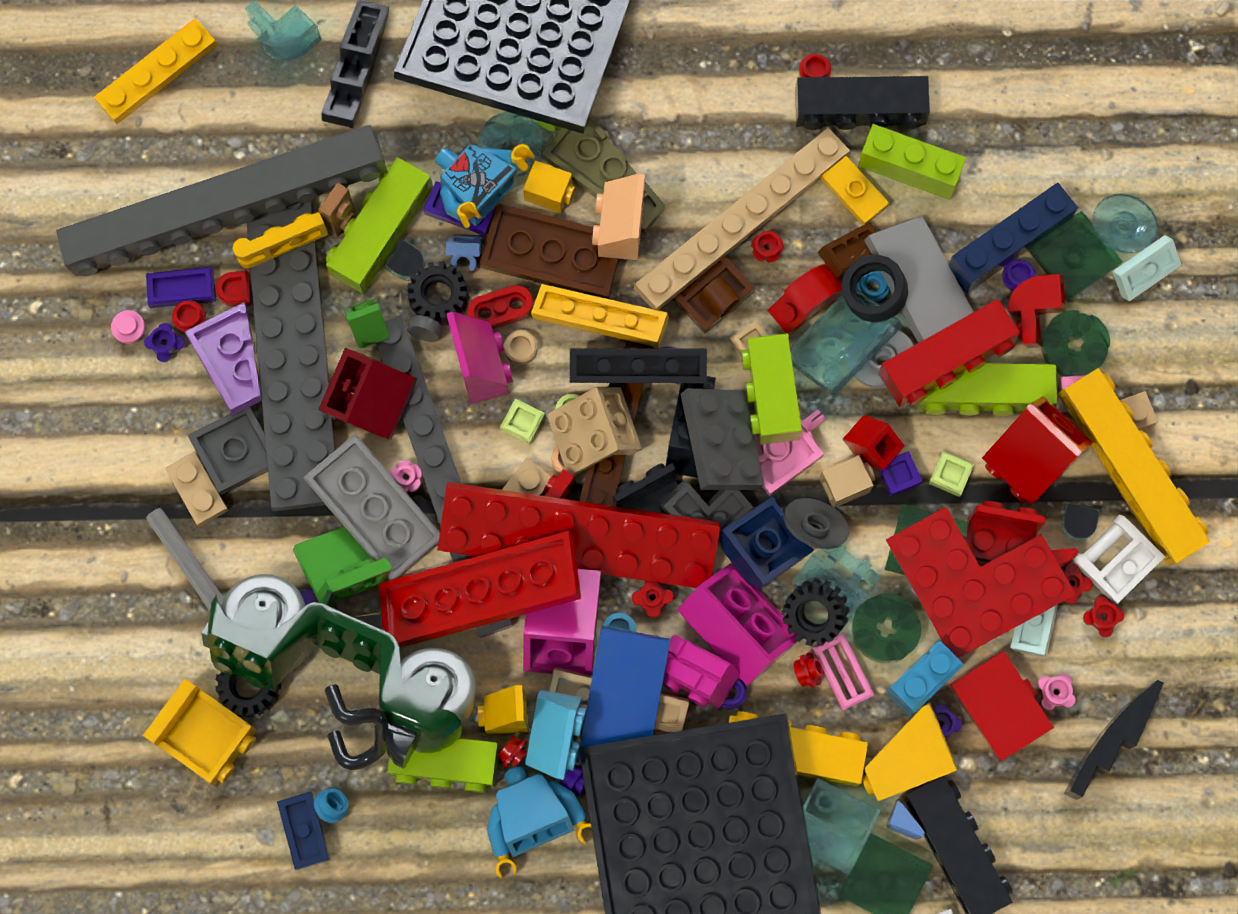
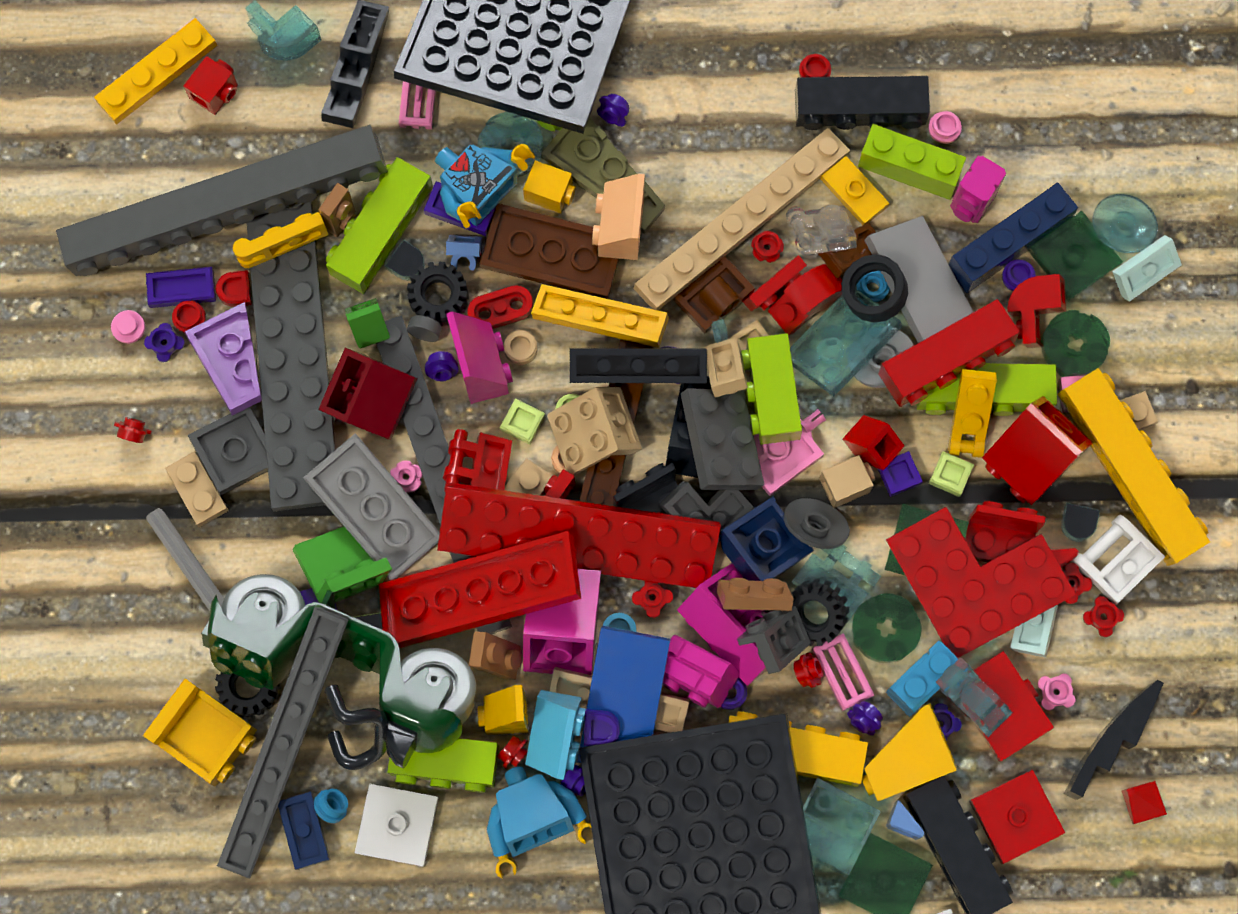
none -> red plate [114,417,152,443]
none -> red brick [183,56,238,115]
none -> dark grey tile [217,605,350,879]
none -> white plate [355,784,439,867]
none -> bright pink tile [399,81,436,130]
none -> dark purple plate [425,351,458,382]
none -> red plate [443,429,513,491]
none -> medium nougat plate [469,632,521,680]
none -> dark purple tile [584,709,620,747]
none -> dark purple plate [597,94,630,127]
none -> tan plate [704,337,748,397]
none -> clear light blue tile [711,319,729,343]
none -> medium nougat plate [717,578,794,611]
none -> dark grey bracket [737,606,811,674]
none -> red plate [743,255,807,312]
none -> clear plate [786,205,857,255]
none -> dark purple plate [847,701,883,736]
none -> bright pink plate [928,111,962,144]
none -> clear light blue brick [936,657,1013,737]
none -> yellow plate [948,369,997,458]
none -> dark pink brick [950,155,1006,223]
none -> red plate [969,770,1065,865]
none -> red slope [1121,781,1167,824]

